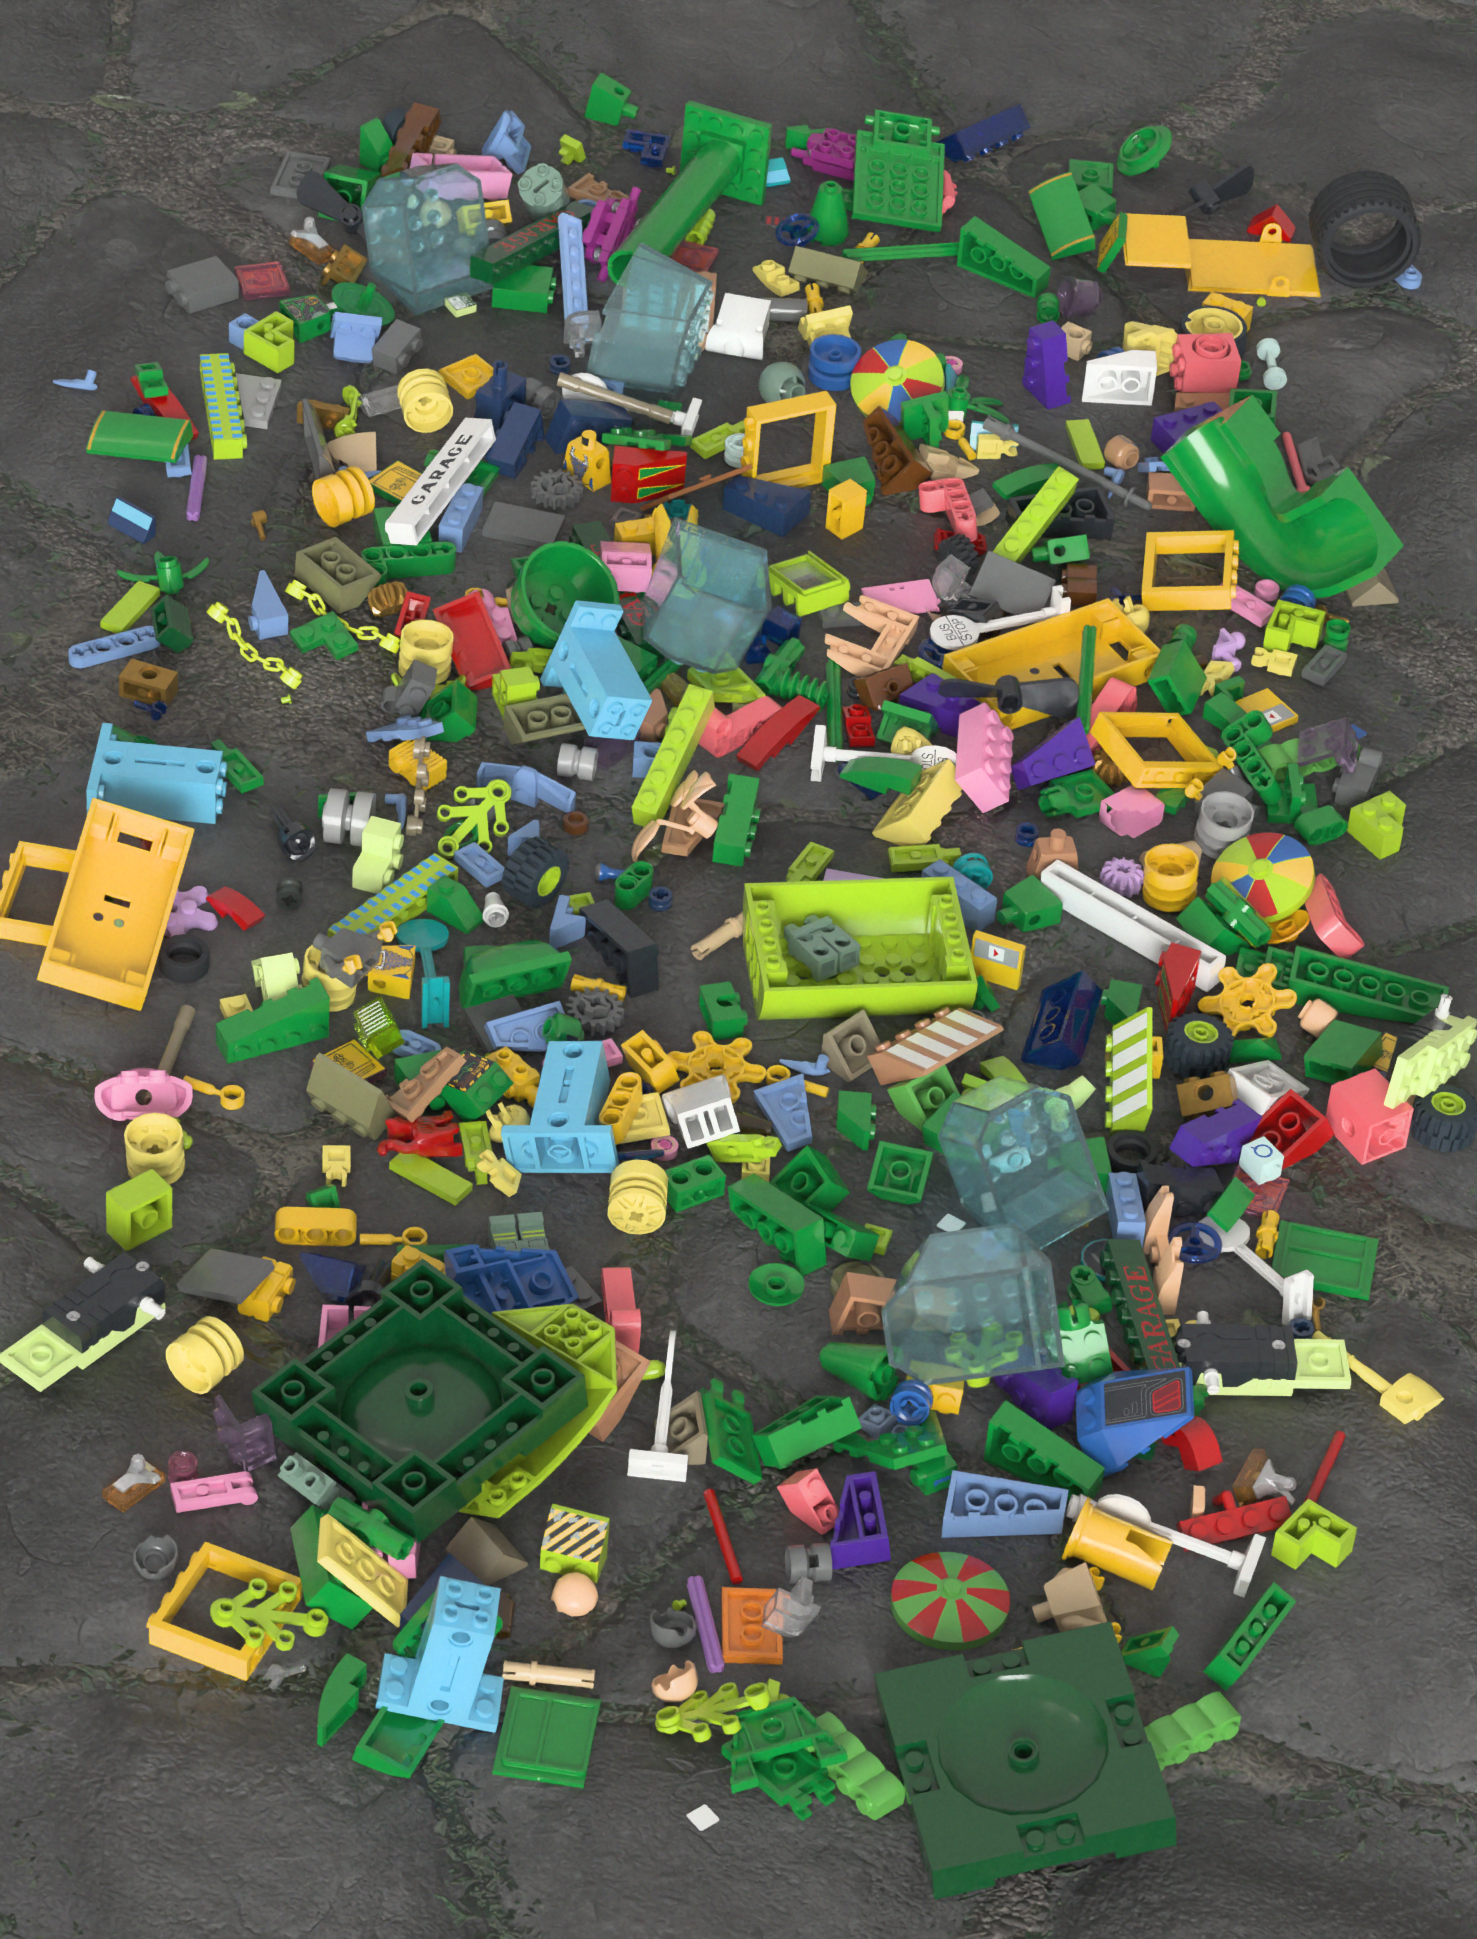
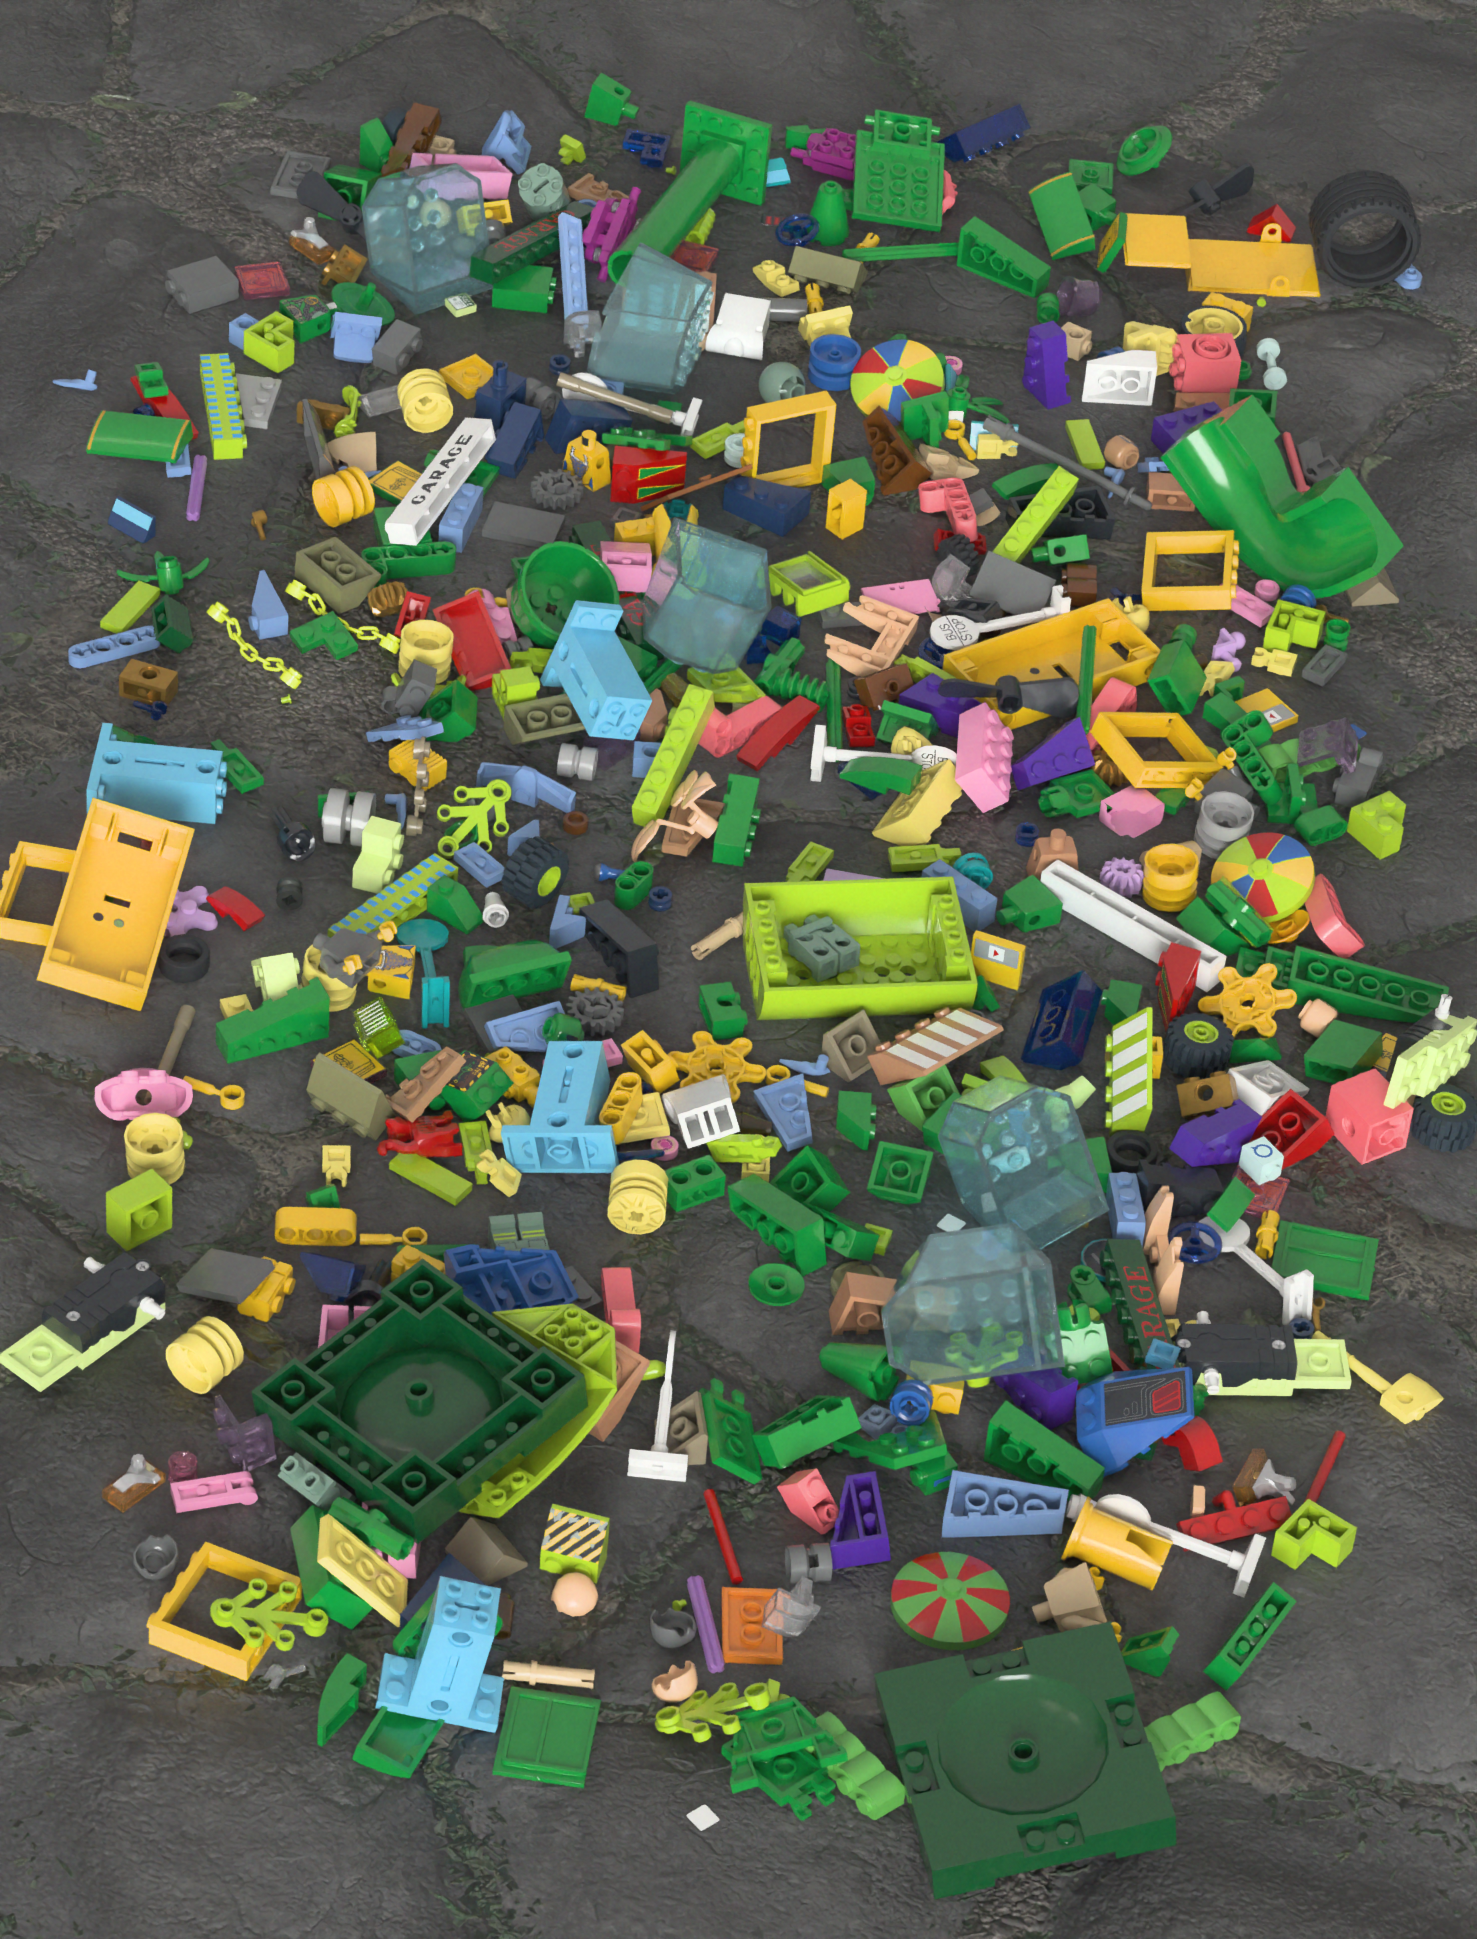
none -> dark azure tile [1145,1339,1181,1369]

